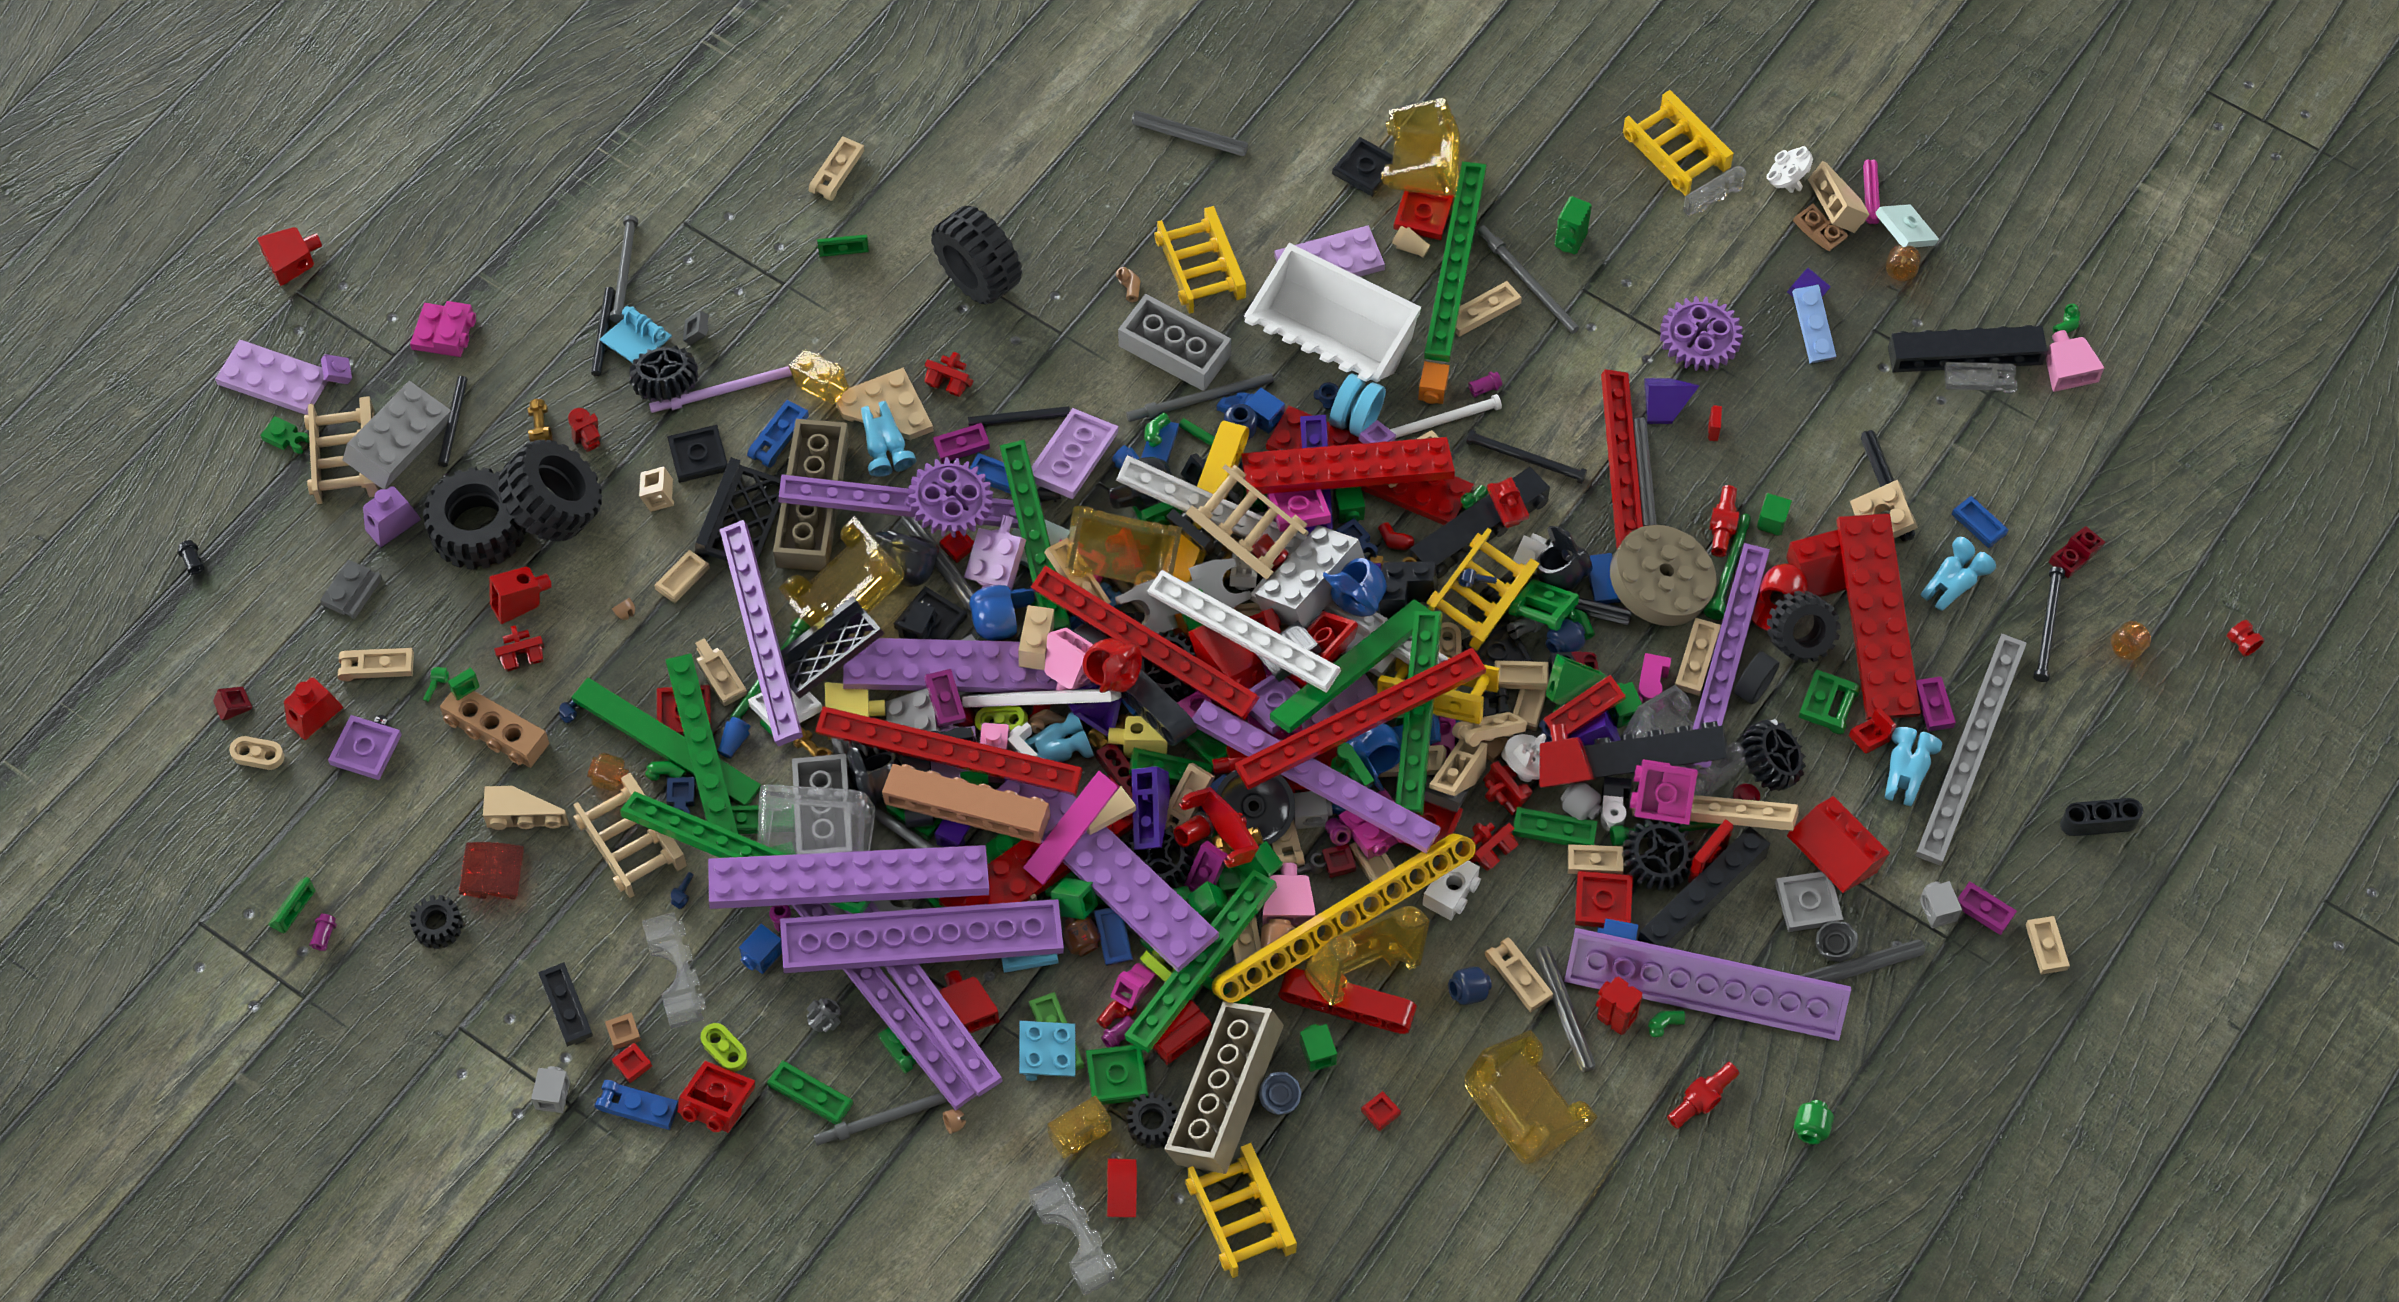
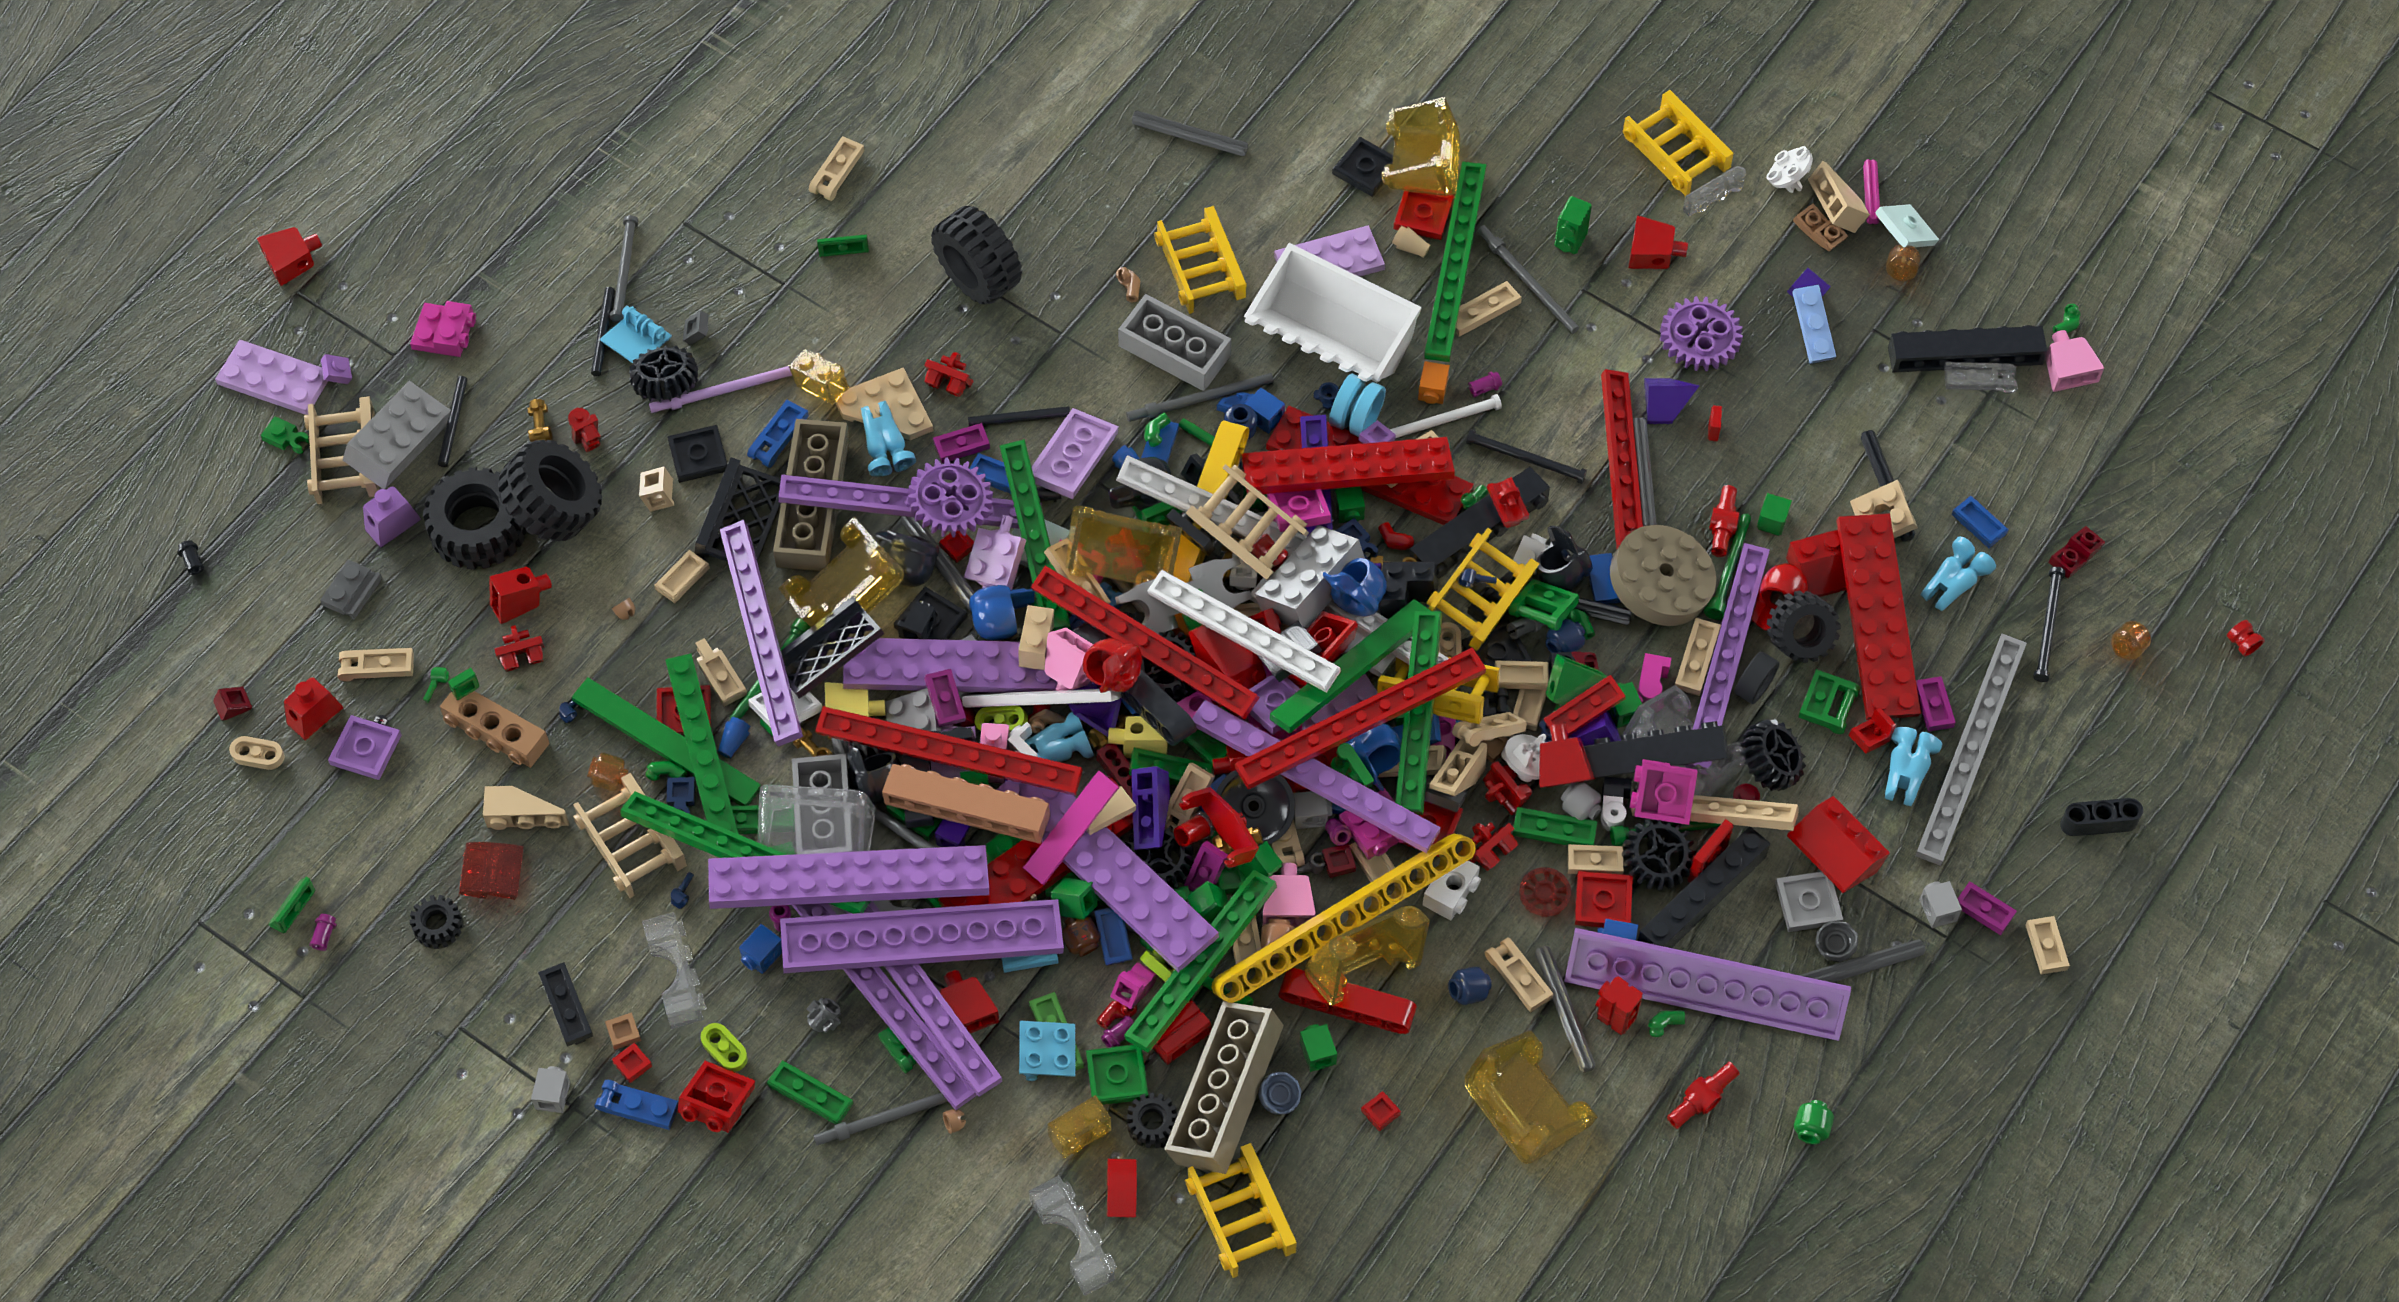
none -> clear red wheel [1519,867,1571,918]
none -> red torso [1628,216,1688,269]

